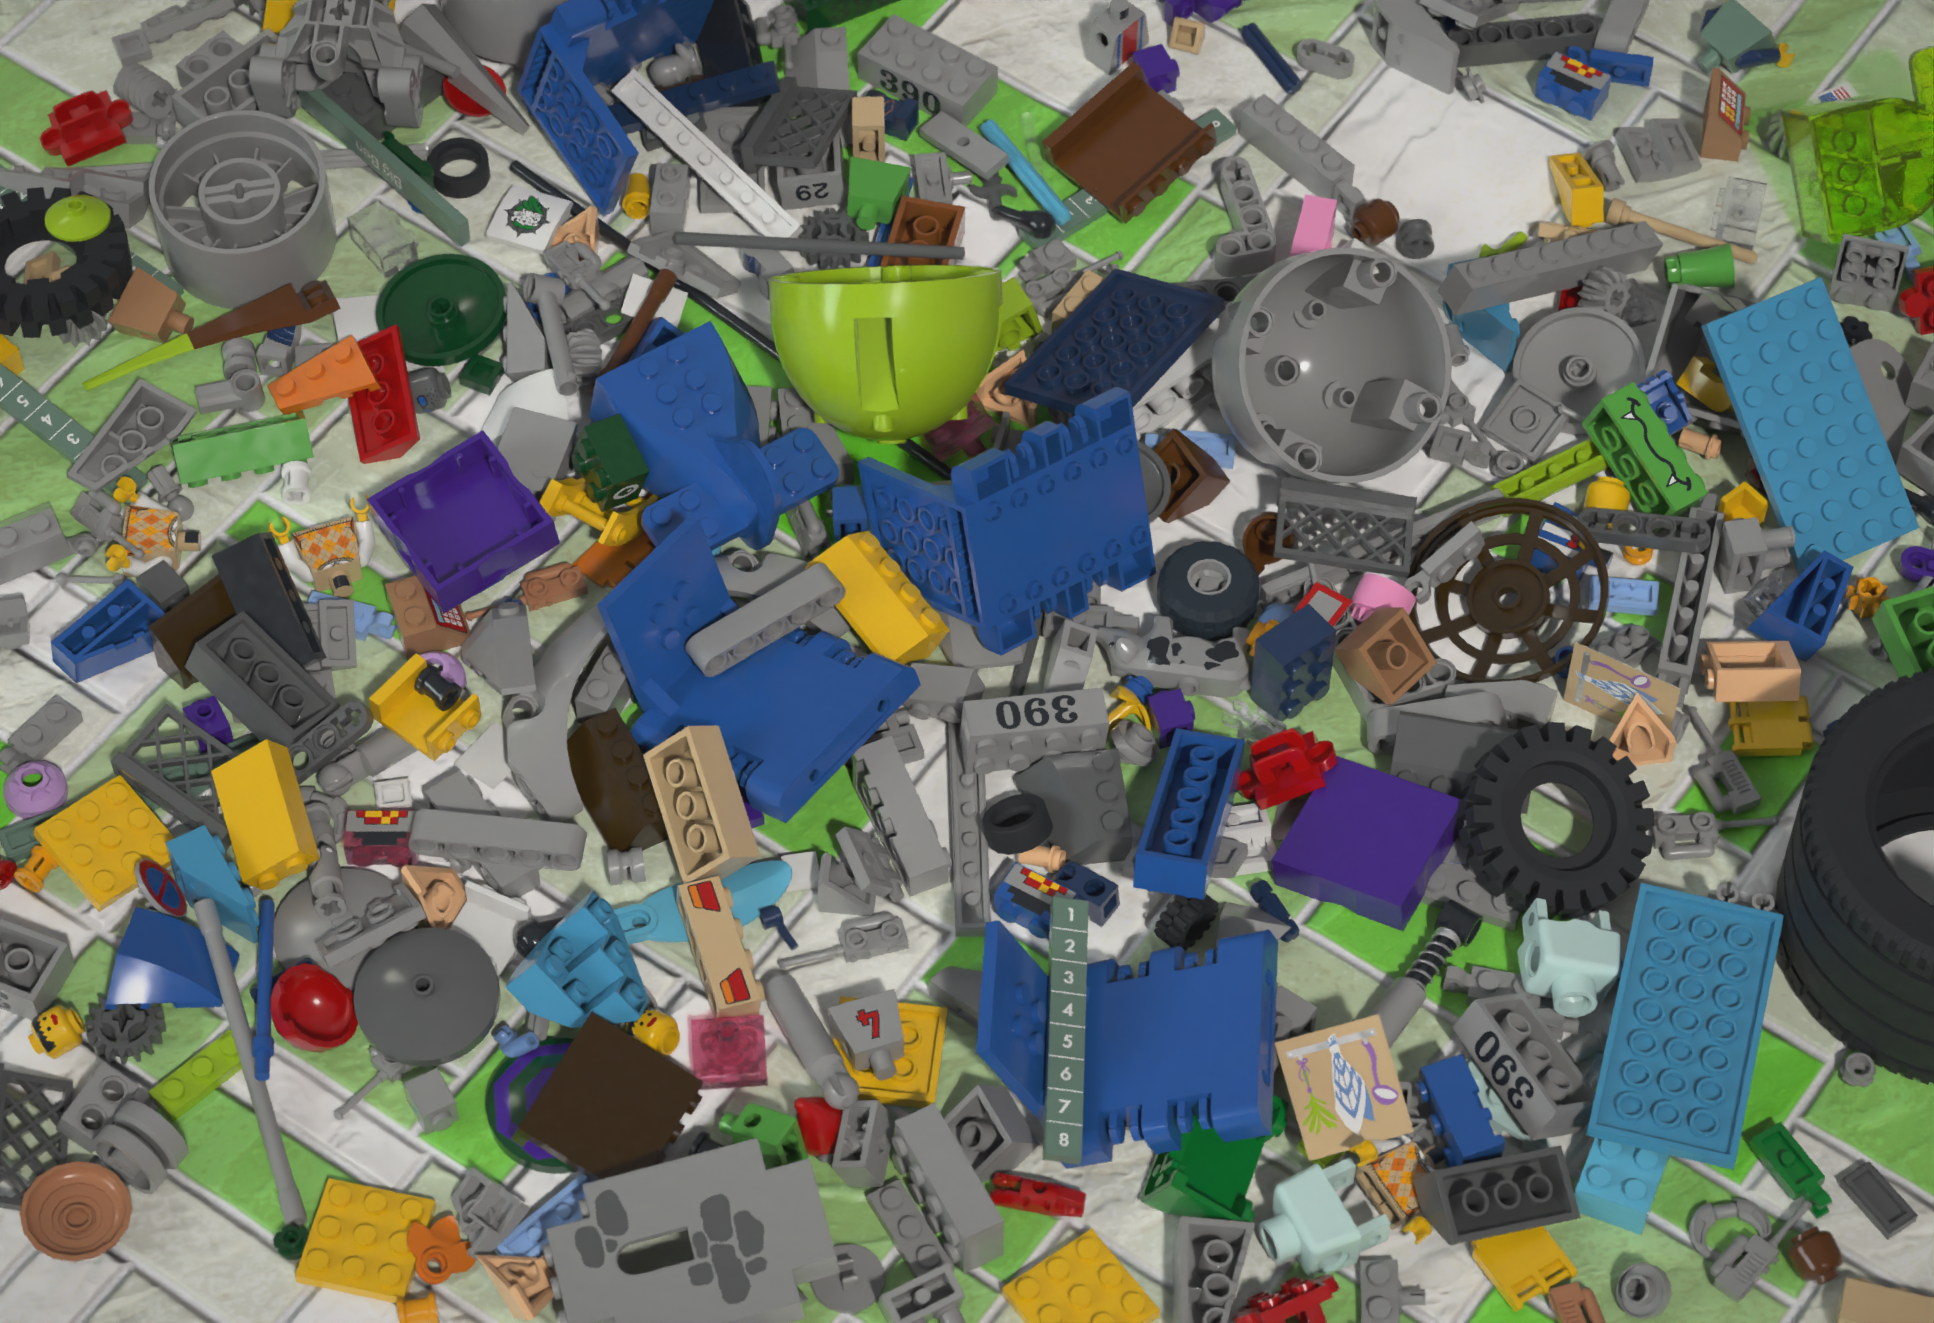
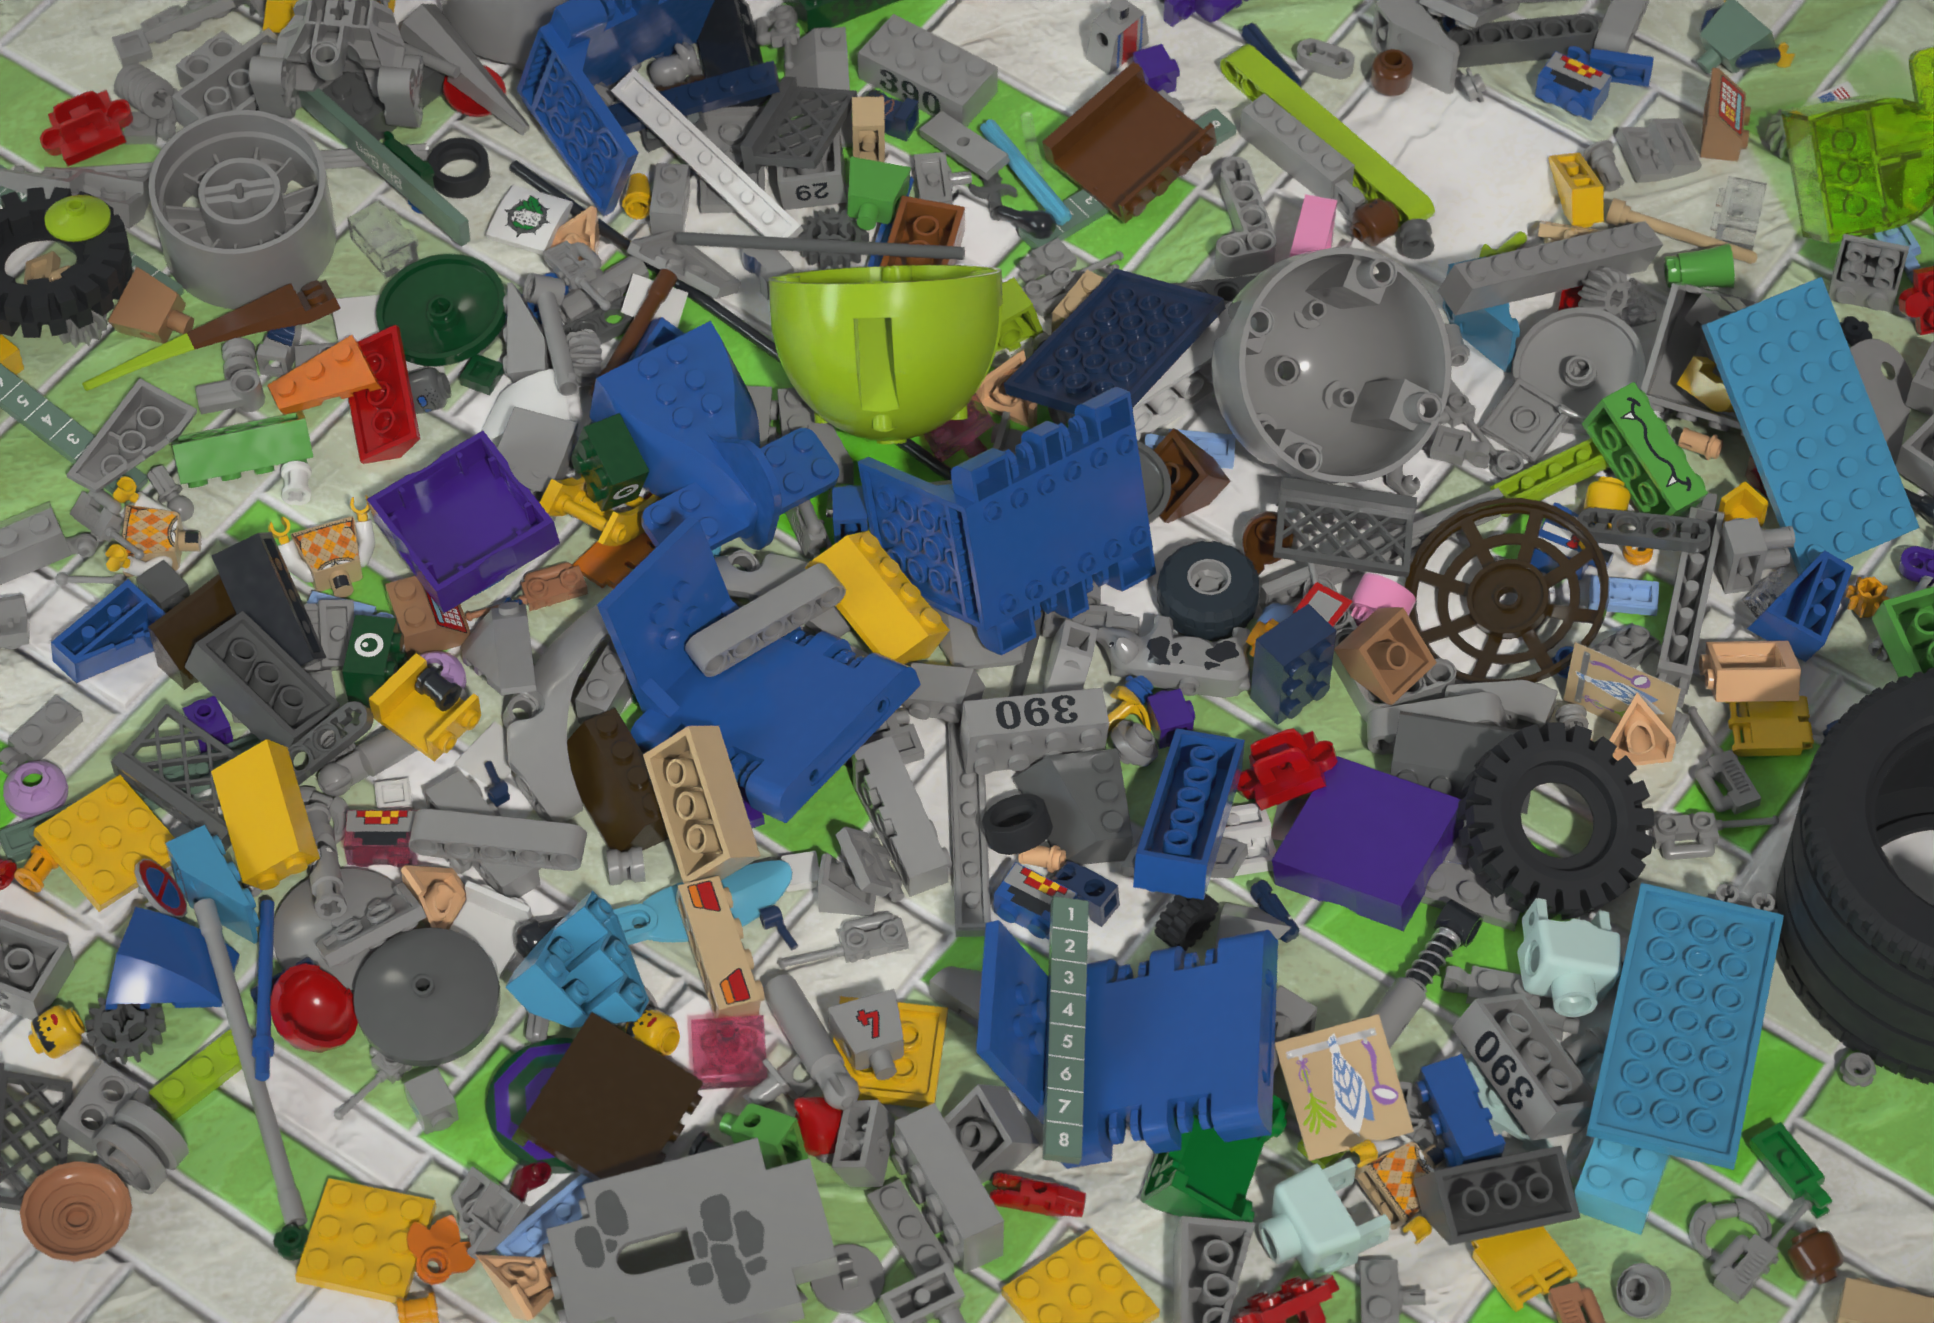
medium blue arm [493,1025,539,1058] -> none
tan slope [1168,16,1205,54] -> none
clear plate [1222,699,1287,745] -> none
light grey plate [1404,521,1485,605] -> none
blue hand [1637,369,1692,435] -> none
dark grey tile [1839,1161,1918,1240] -> none
none -> dark green brick [342,615,407,710]
none -> dark blue hand [484,761,510,807]
none -> dark red arm [509,1161,552,1203]
none -> light grey bracket [743,1055,818,1107]
none -> lime beam [1220,44,1435,228]
none -> reddish brown head [1371,49,1413,96]
none -> light grey arm [1386,465,1421,496]
none -> light grey bush [1555,704,1589,731]

